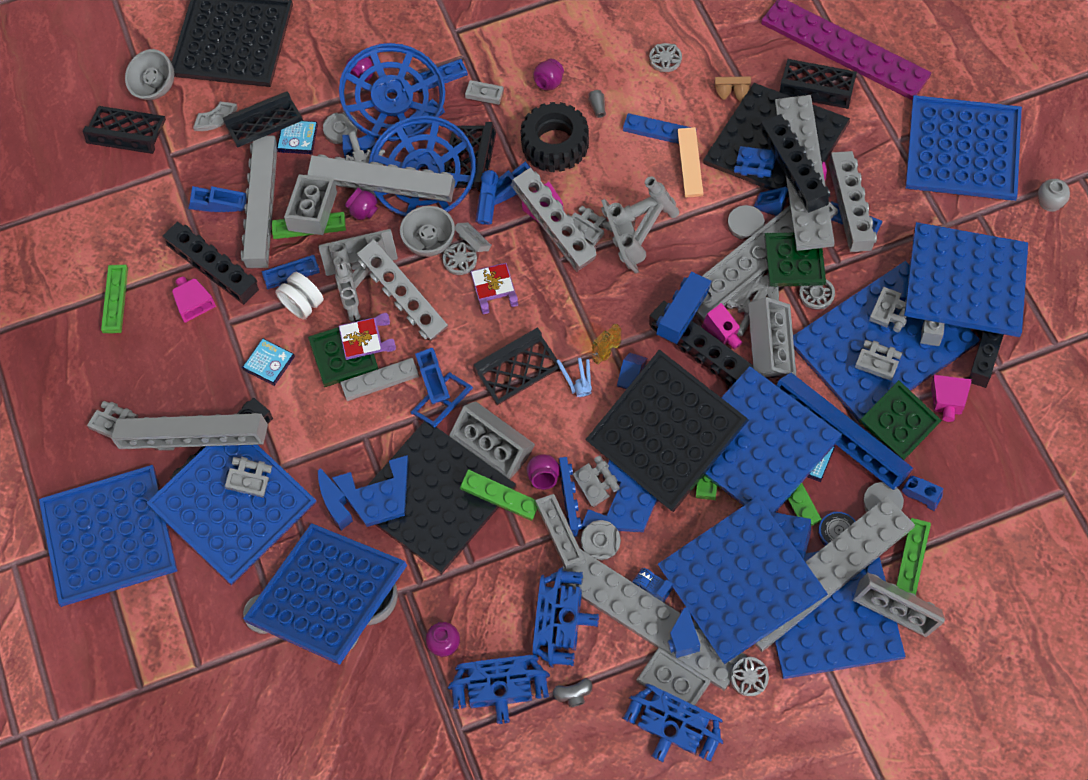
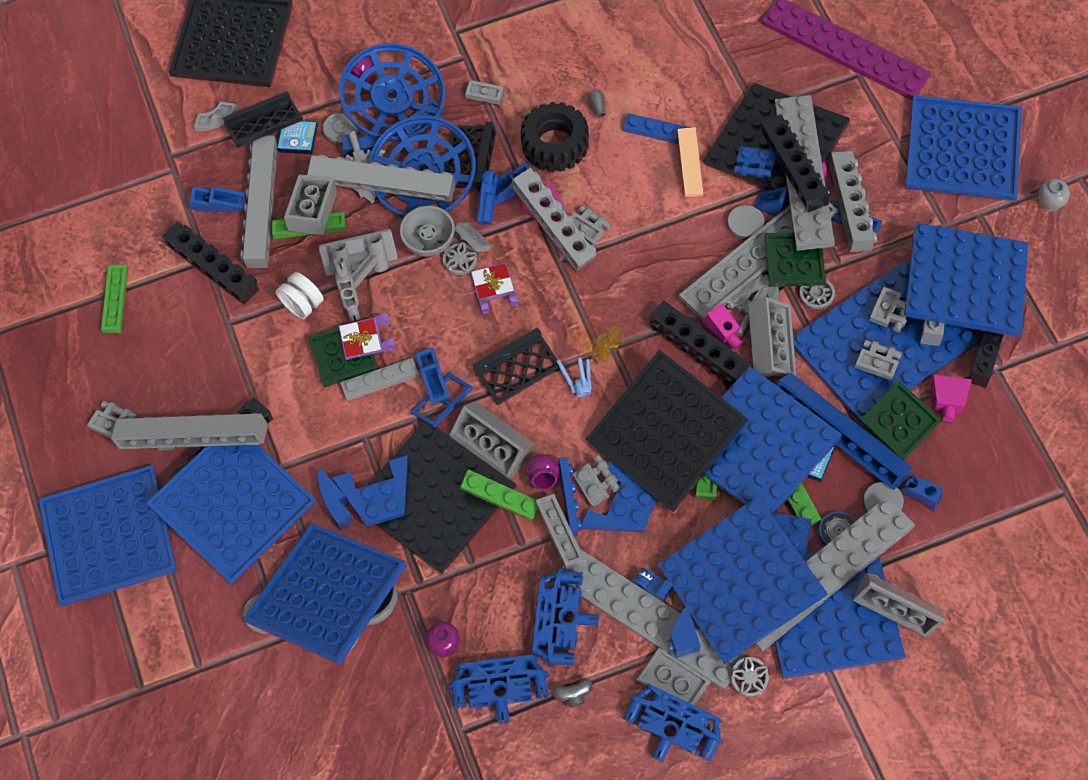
black fence [83,106,166,154] -> none
light grey piece [125,49,175,100] -> none
dark pink torso [172,277,216,323] -> none
light grey plate [225,457,272,498] -> none
tile [242,338,295,386] -> none
blue tile [262,255,320,289] -> none
magenta piece [345,187,378,220] -> none
light grey brick [357,240,448,341] -> none
blue tile [413,59,468,93] -> none
magenta piece [533,59,564,91] -> none
light grey tile [581,520,621,561] -> none
light grey plate [601,176,679,274] -> none
blue slope [617,353,647,389] -> none
light grey wheel [649,43,682,72] -> none
blue brick [656,271,712,344] -> none
medium nougat tile [714,76,751,103] -> none
black fence [779,59,857,109] -> none
bright green plate [896,518,931,595] -> none

